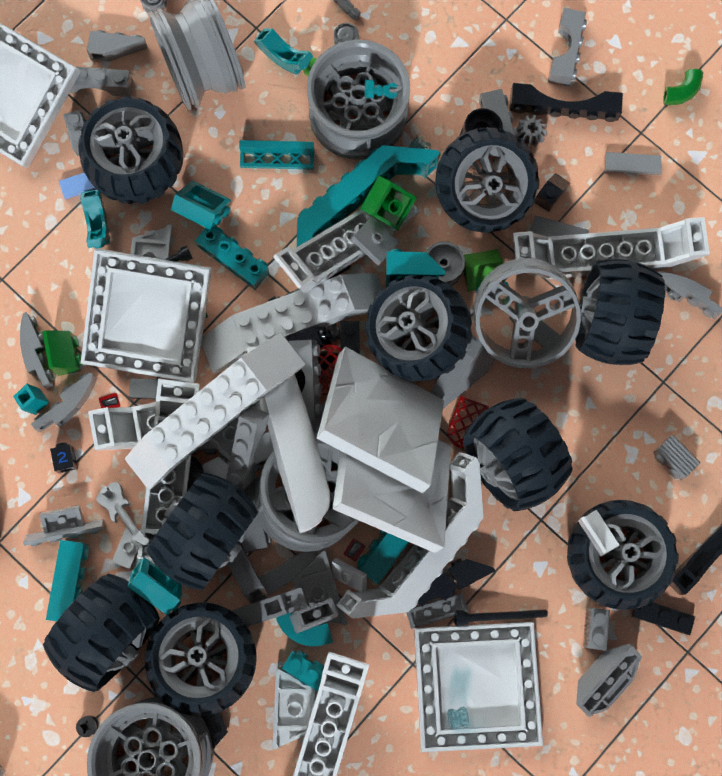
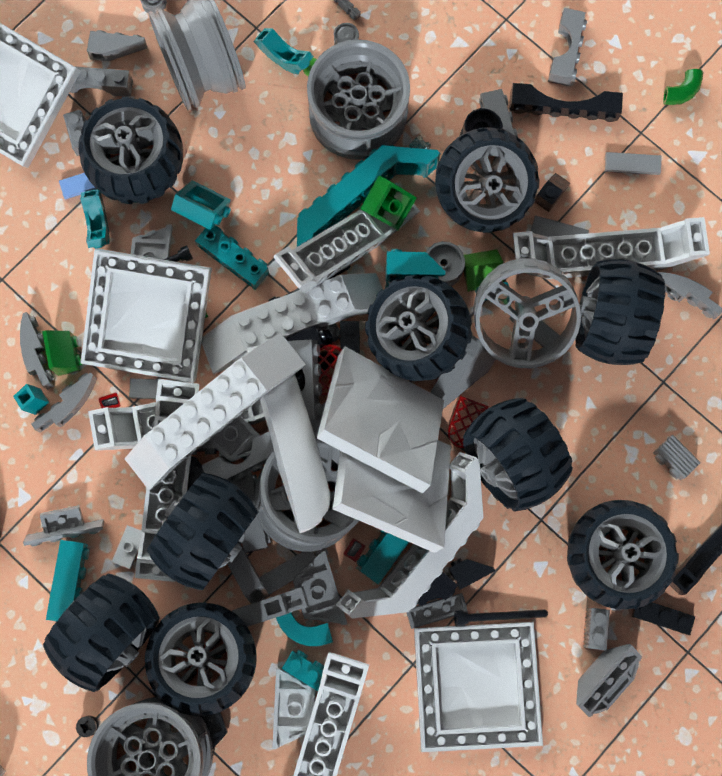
black brick [50,442,78,474] -> none
light grey piece [96,482,151,547] -> none
teal window [127,557,182,615] -> none
light grey arch [226,406,269,490] -> none
teal fence [239,140,314,170] -> none
light grey brick [290,598,338,634] -> none
white plate [332,558,367,593] -> none
light grey plate [351,216,399,265] -> none
teal piece [365,80,398,99] -> none
clear light blue wheel [447,706,469,730] -> none
light grey gear [516,115,547,148] -> none
white panel [578,510,619,556] -> none

